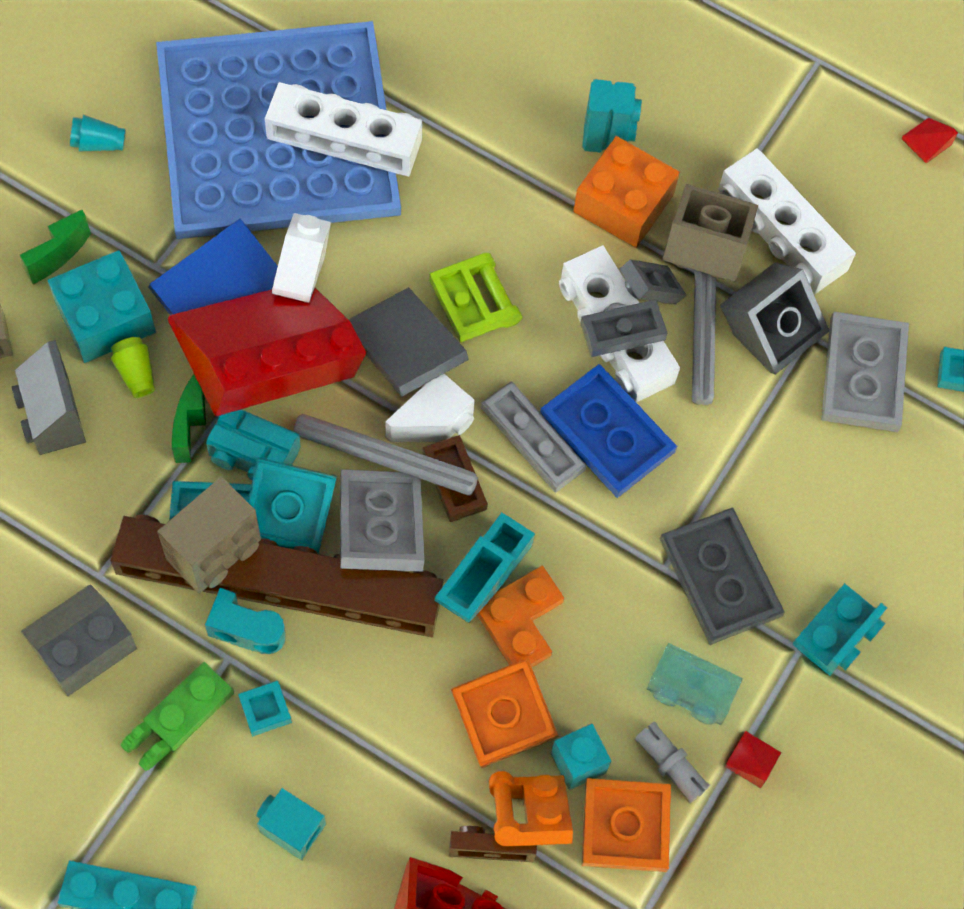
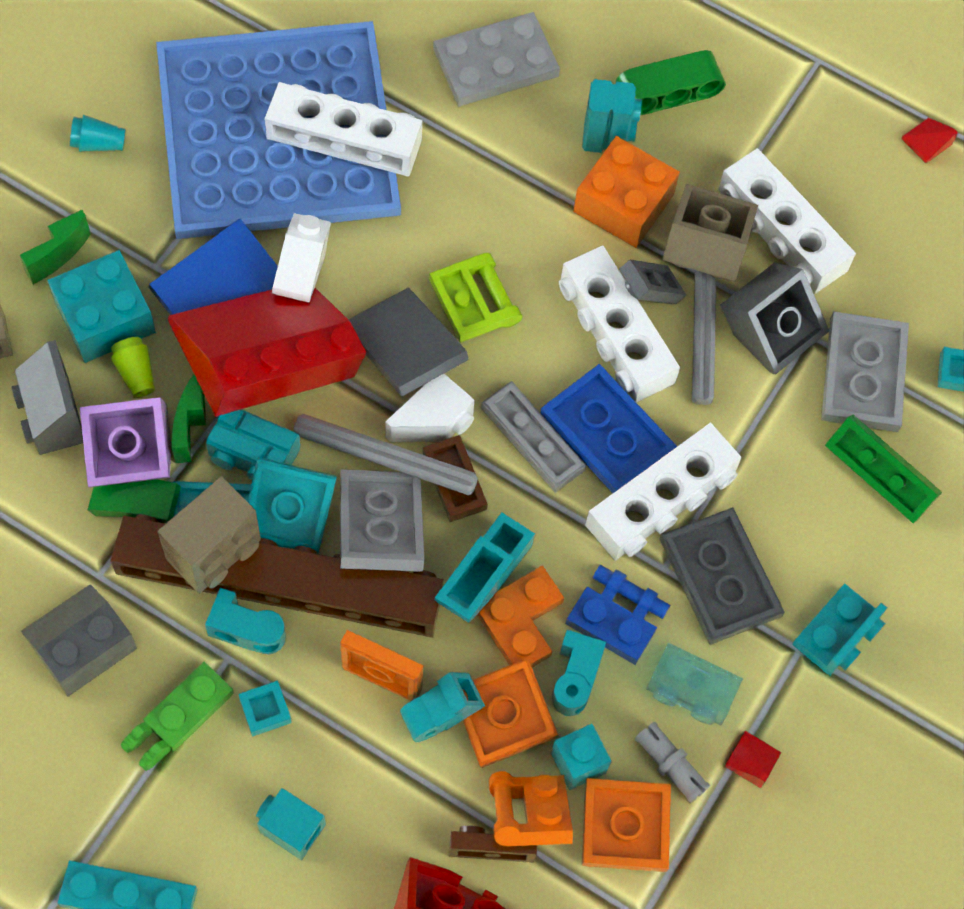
dark grey plate [580,299,668,357] -> none
none -> lavender slope [80,397,171,488]
none -> green slope [87,479,181,523]
none -> orange plate [340,630,424,701]
none -> teal leg [400,672,485,742]
none -> light grey plate [433,12,560,107]
none -> teal leg [552,630,606,716]
none -> blue plate [565,565,671,665]
none -> white brick [585,422,741,561]
none -> green beam [616,50,726,116]
none -> green plate [825,414,942,524]

